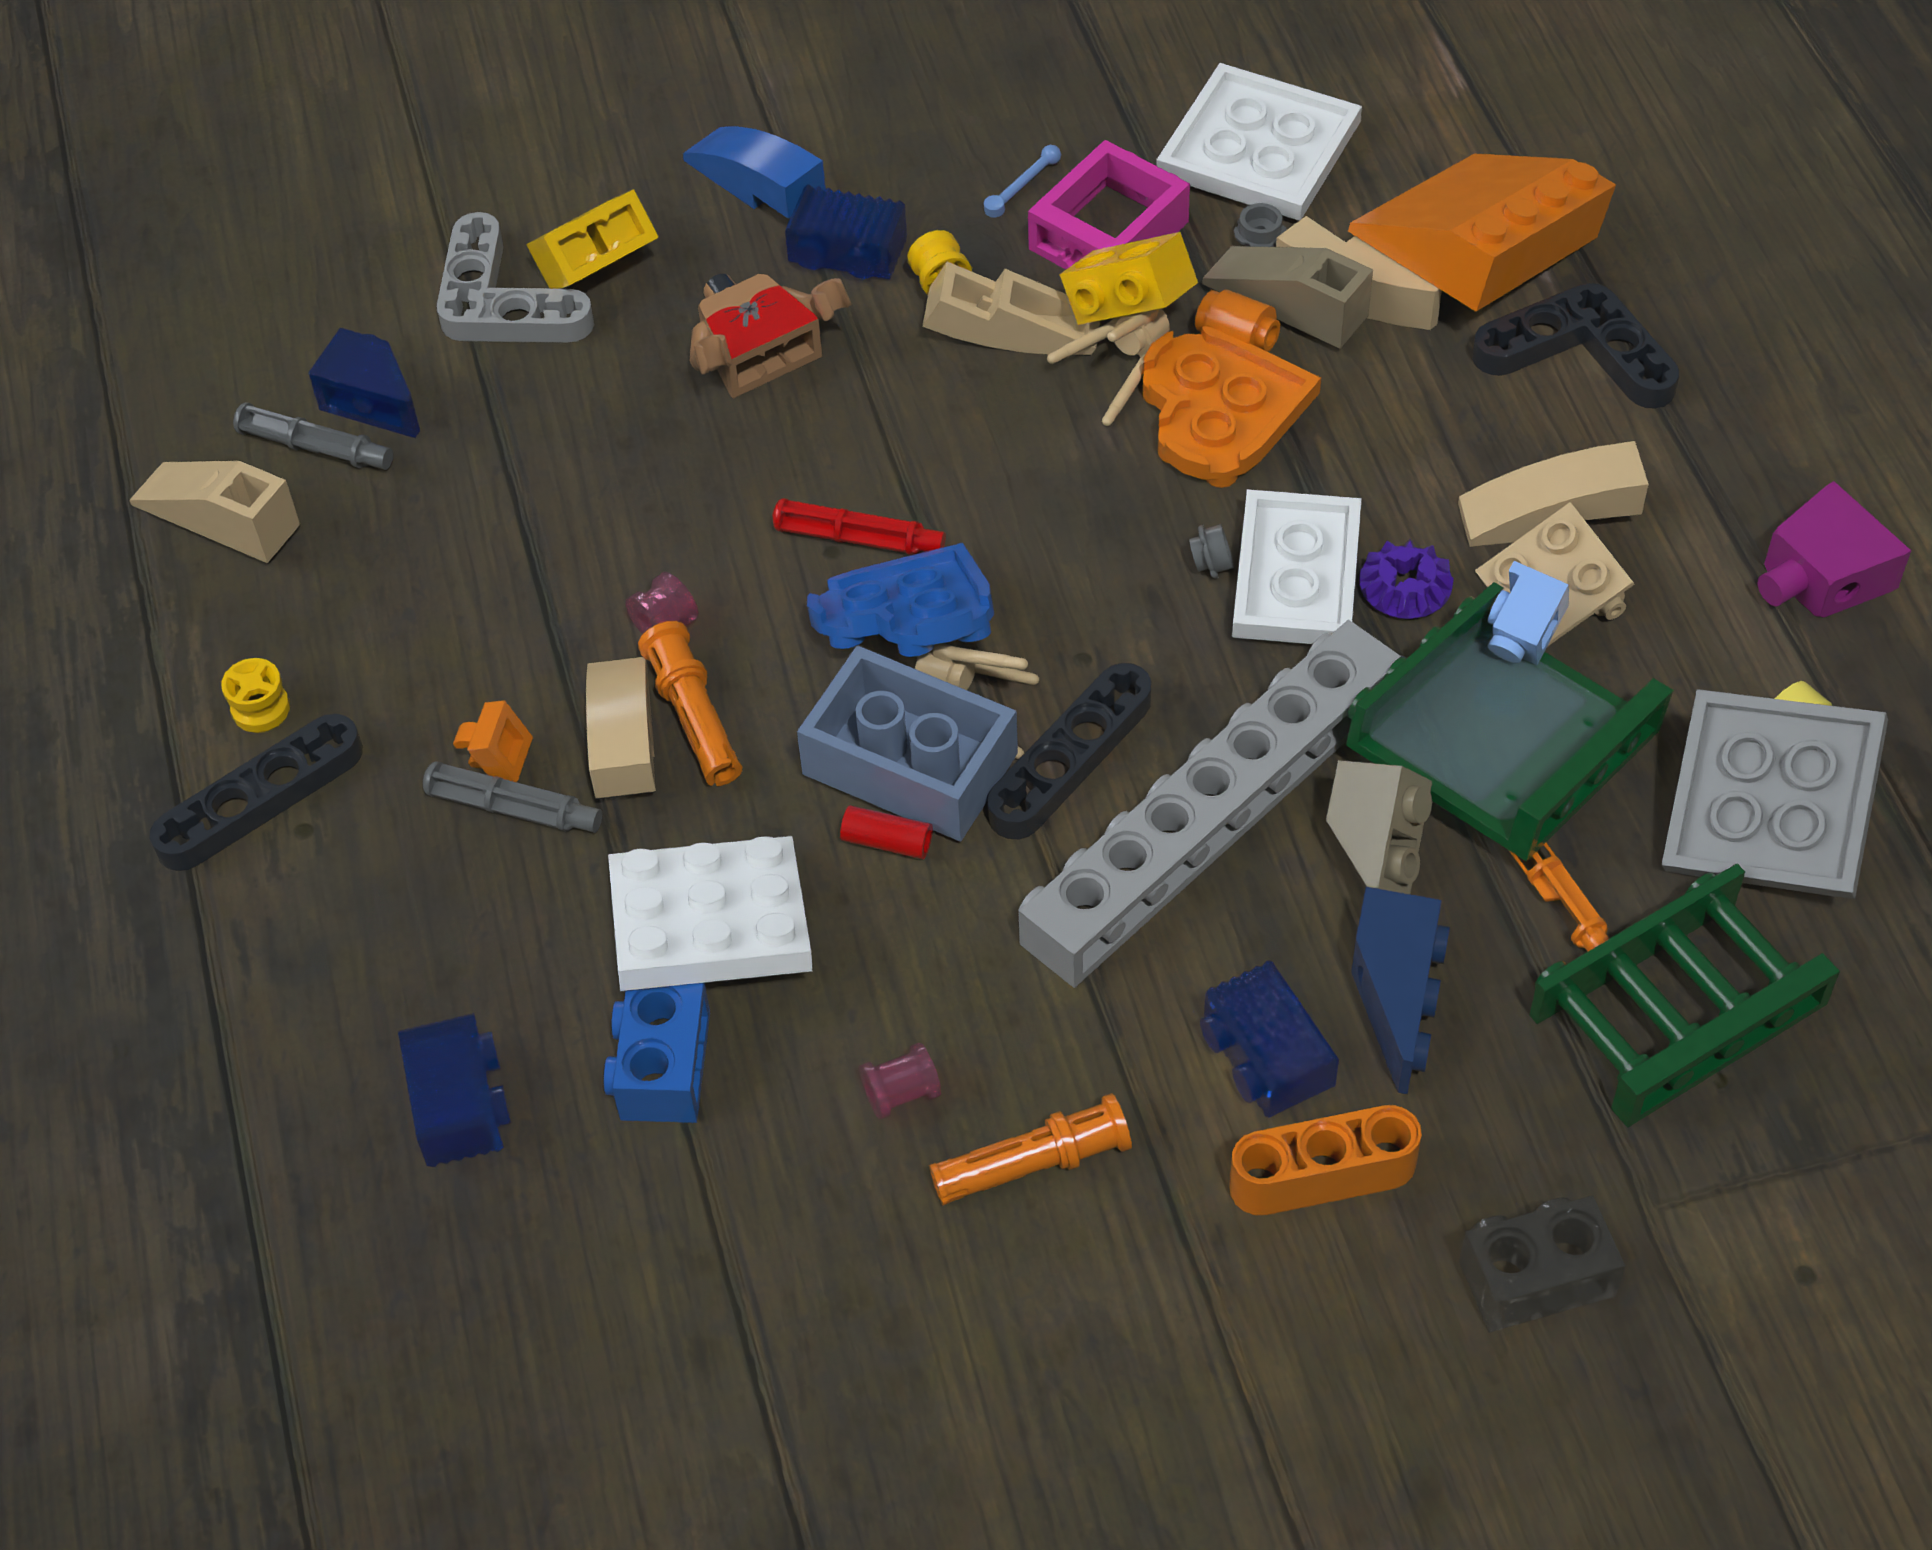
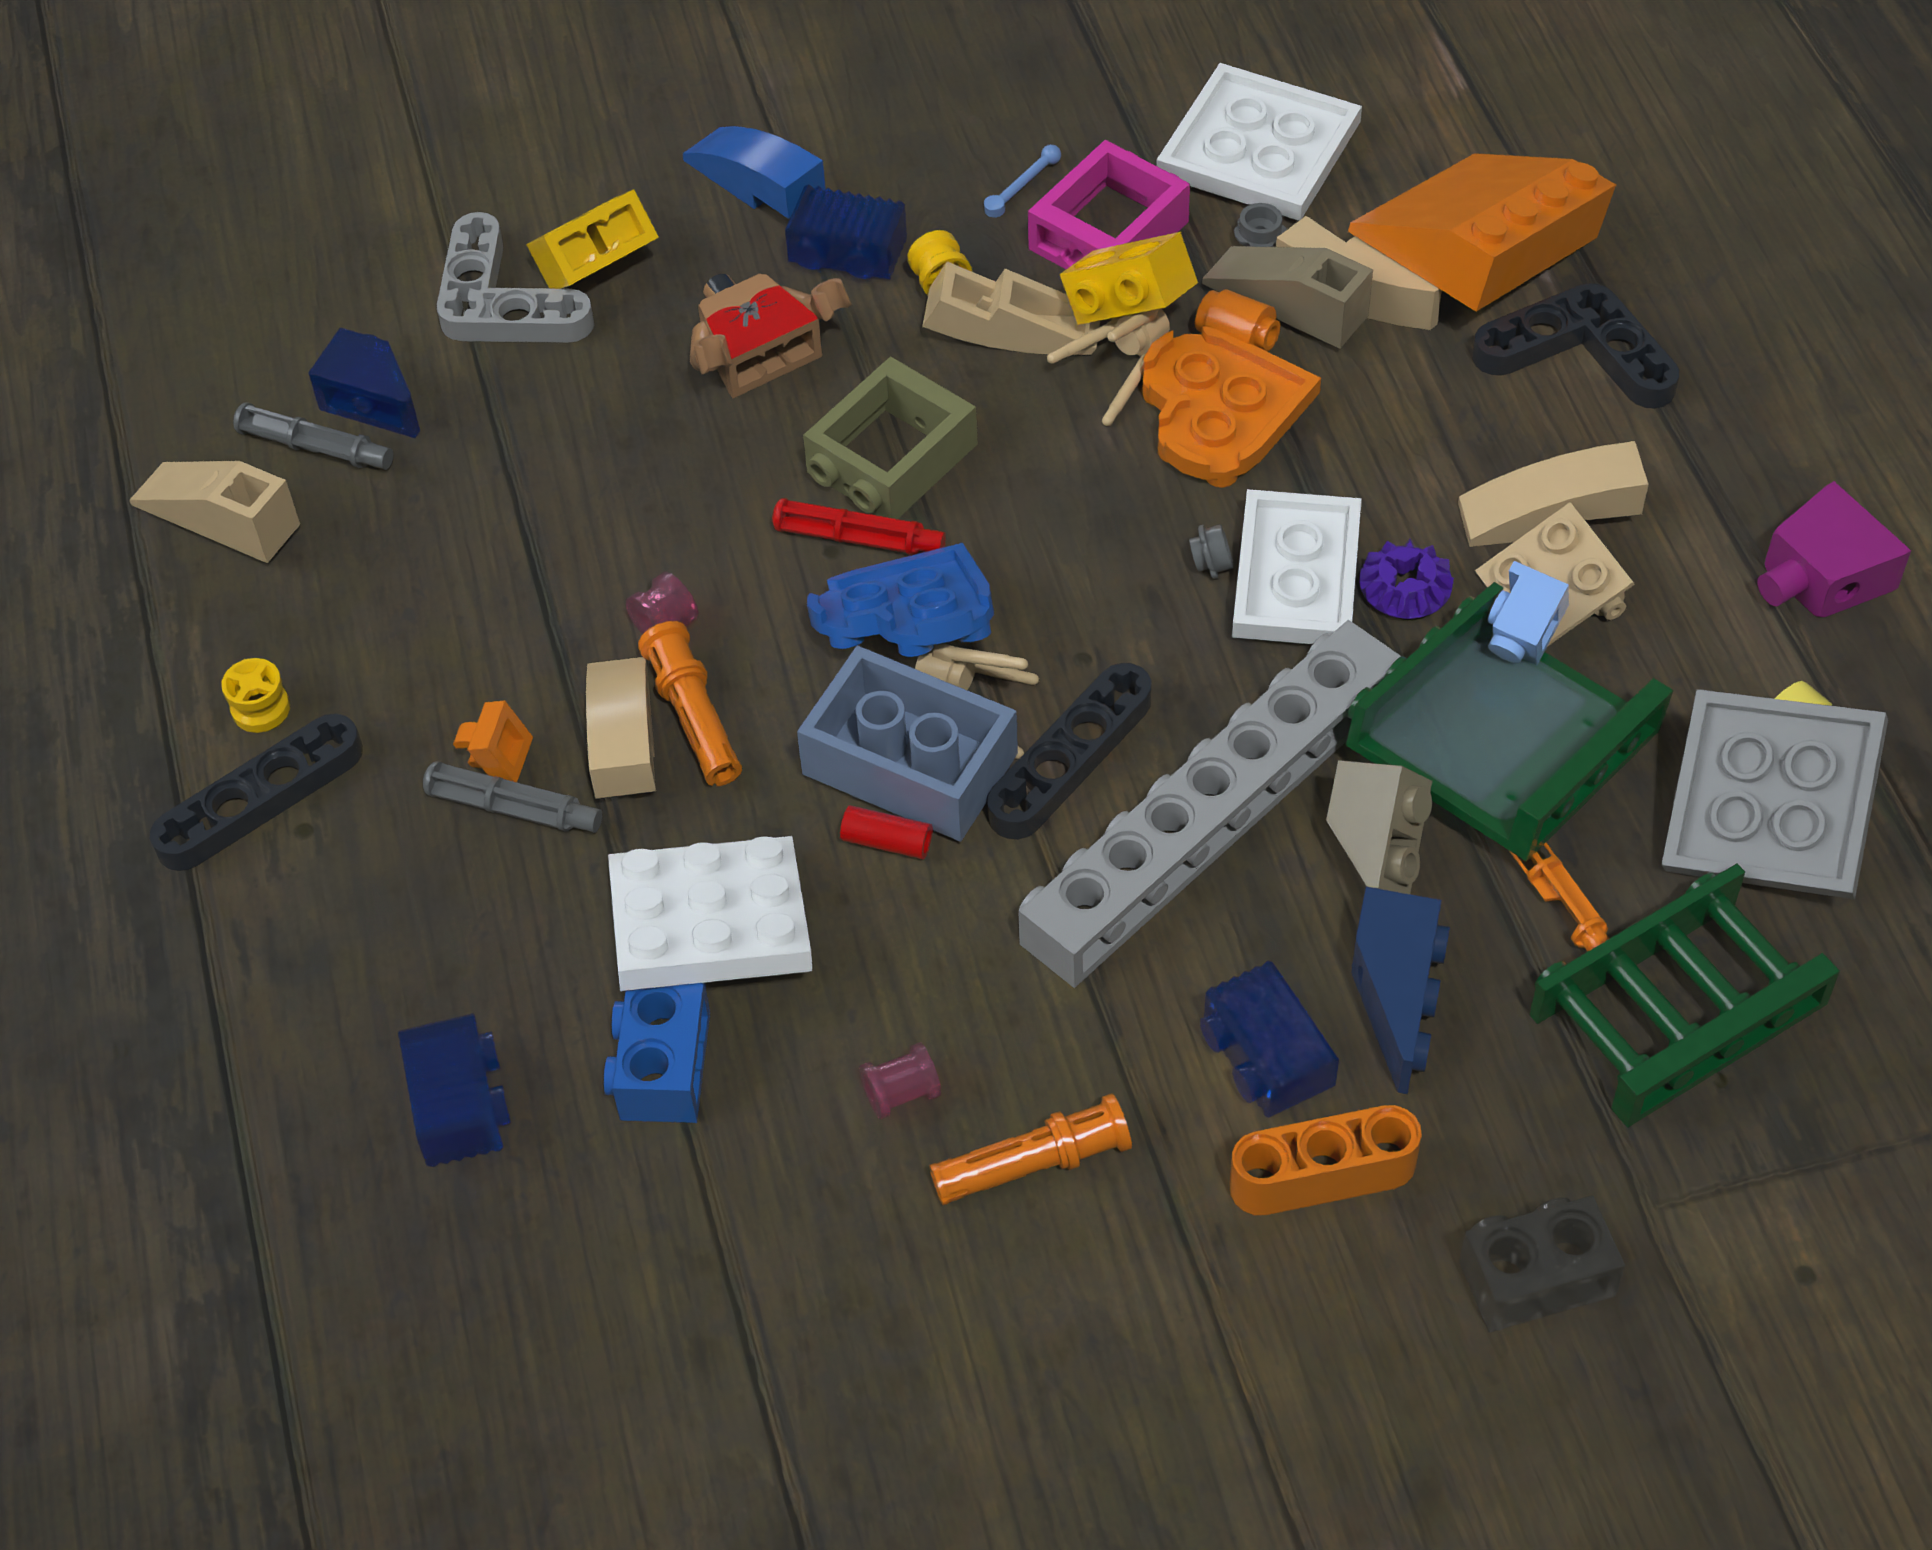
none -> olive window [803,356,978,519]

